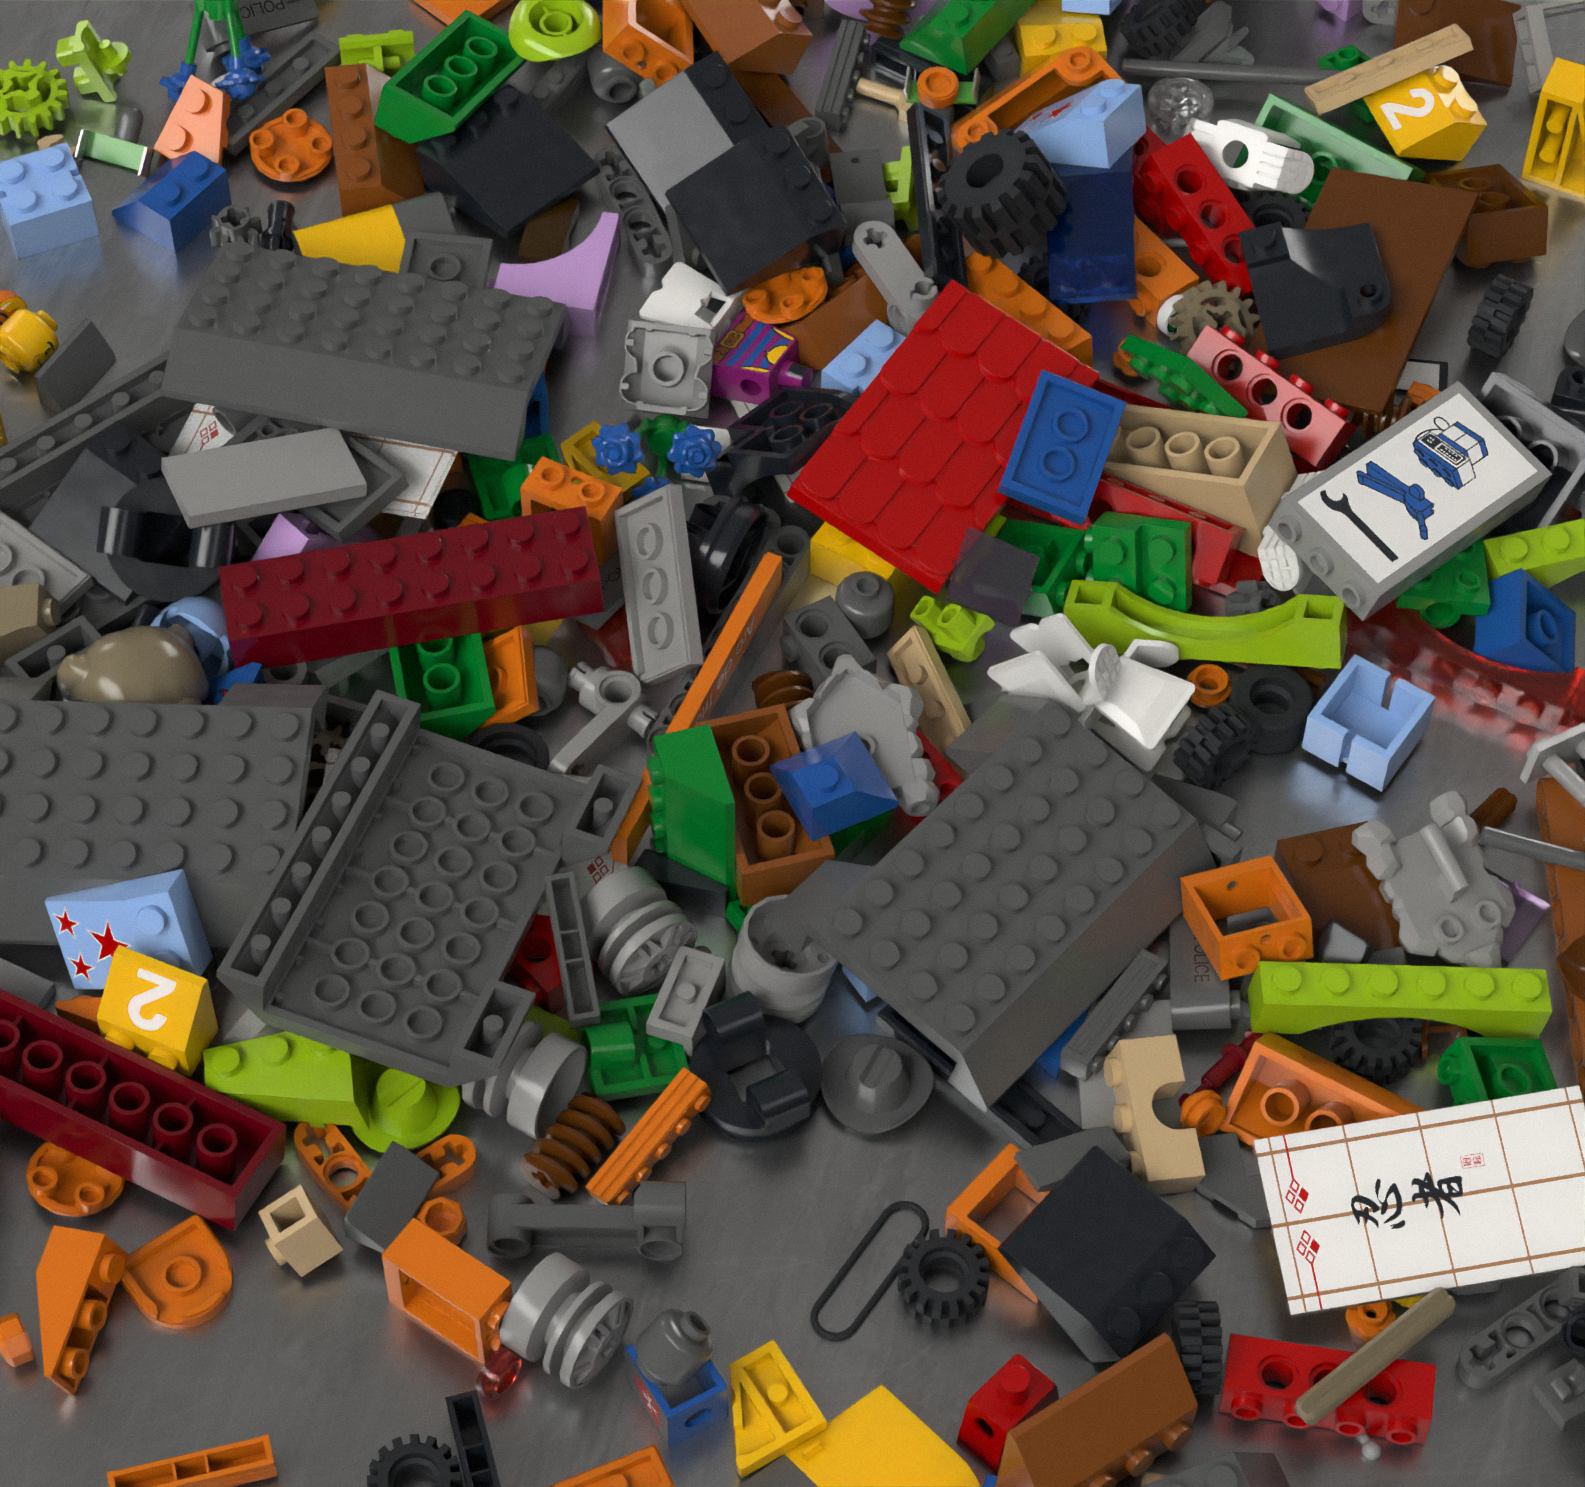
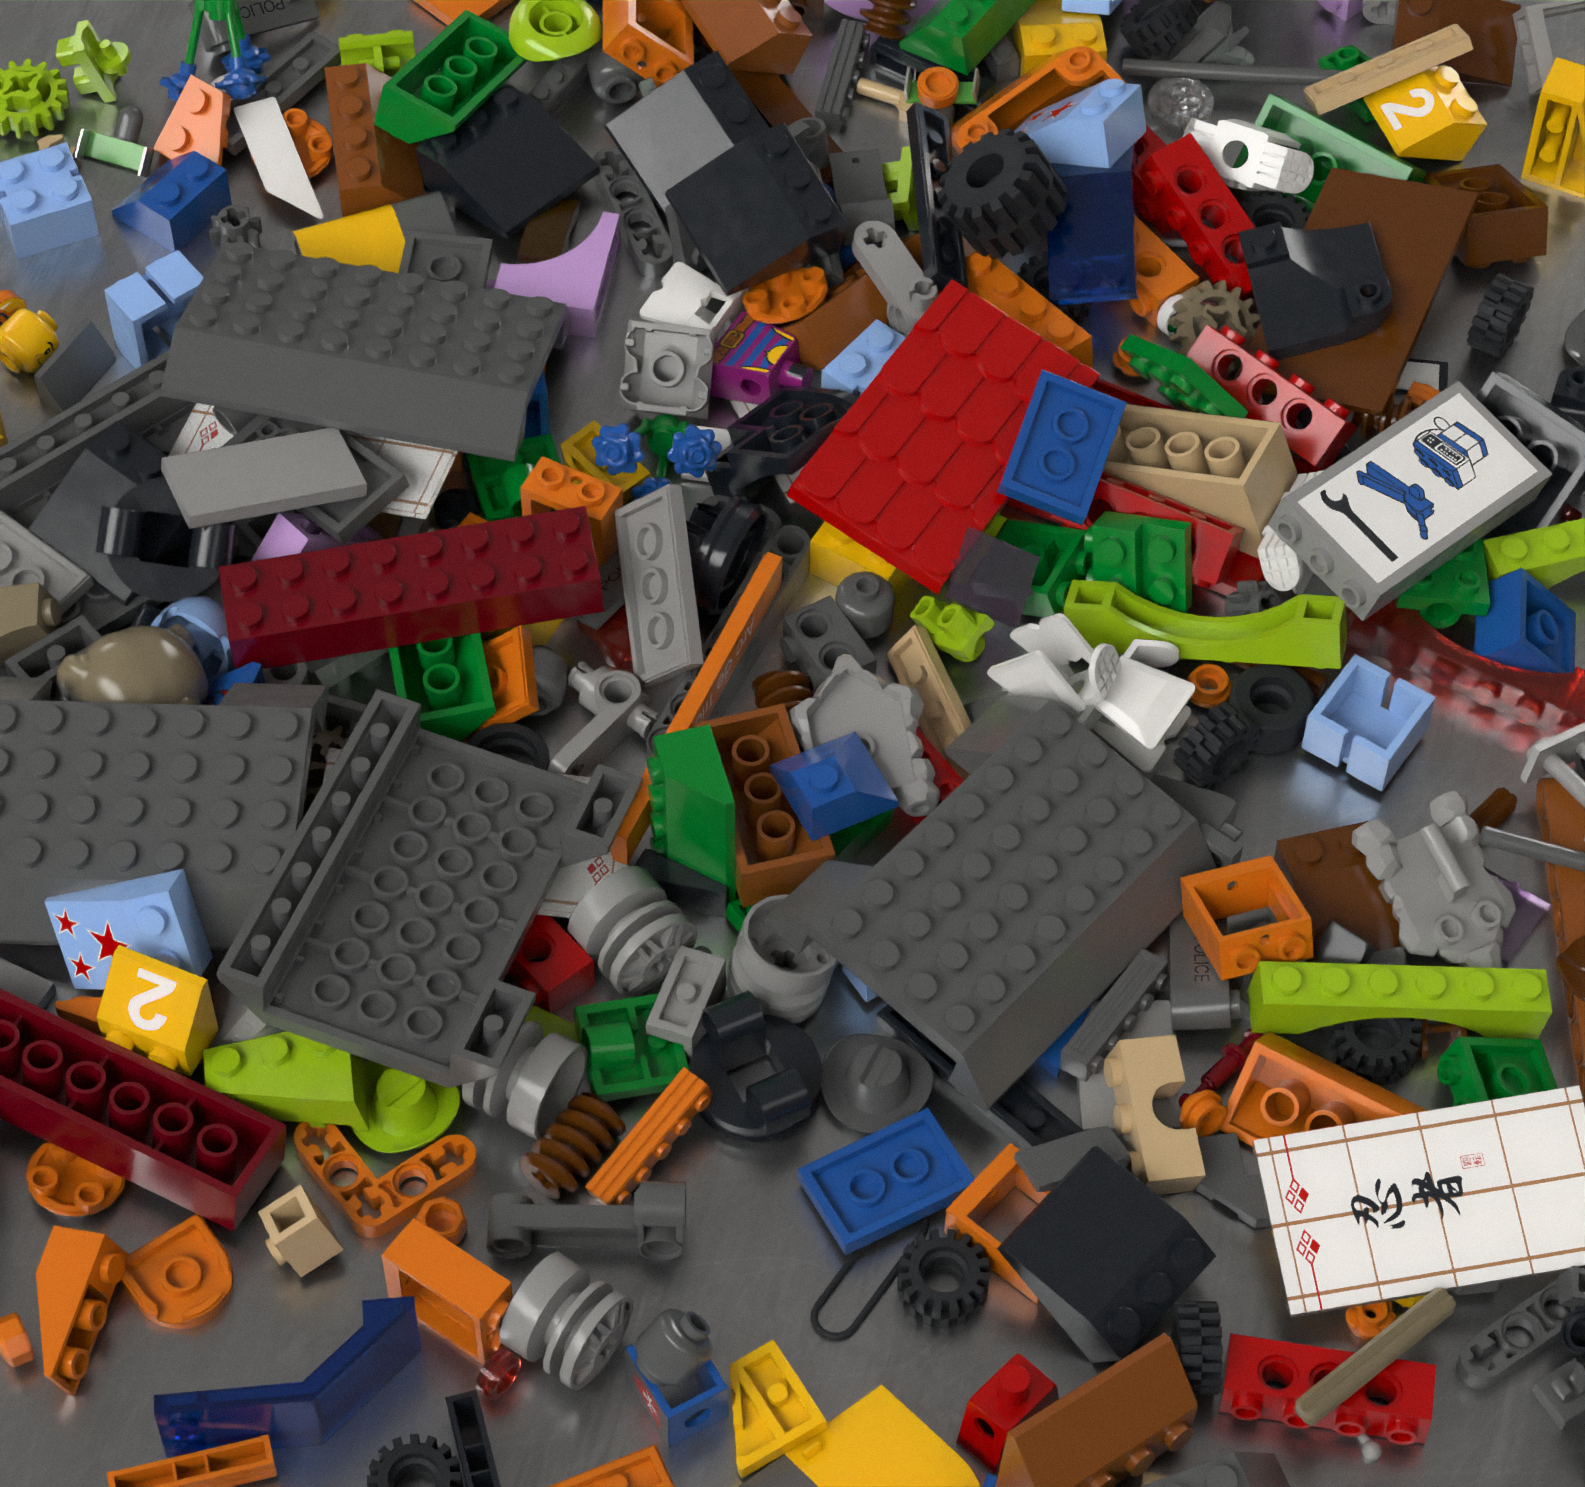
black pin [260,200,295,251] -> none
dark grey slope [343,1141,440,1253] -> none
dark grey piece [544,871,601,1030] -> none
none -> light blue piece [104,250,204,369]
none -> clear blue windscreen [154,1296,422,1458]
none -> white sticker [233,97,324,219]
none -> blue plate [797,1108,975,1255]

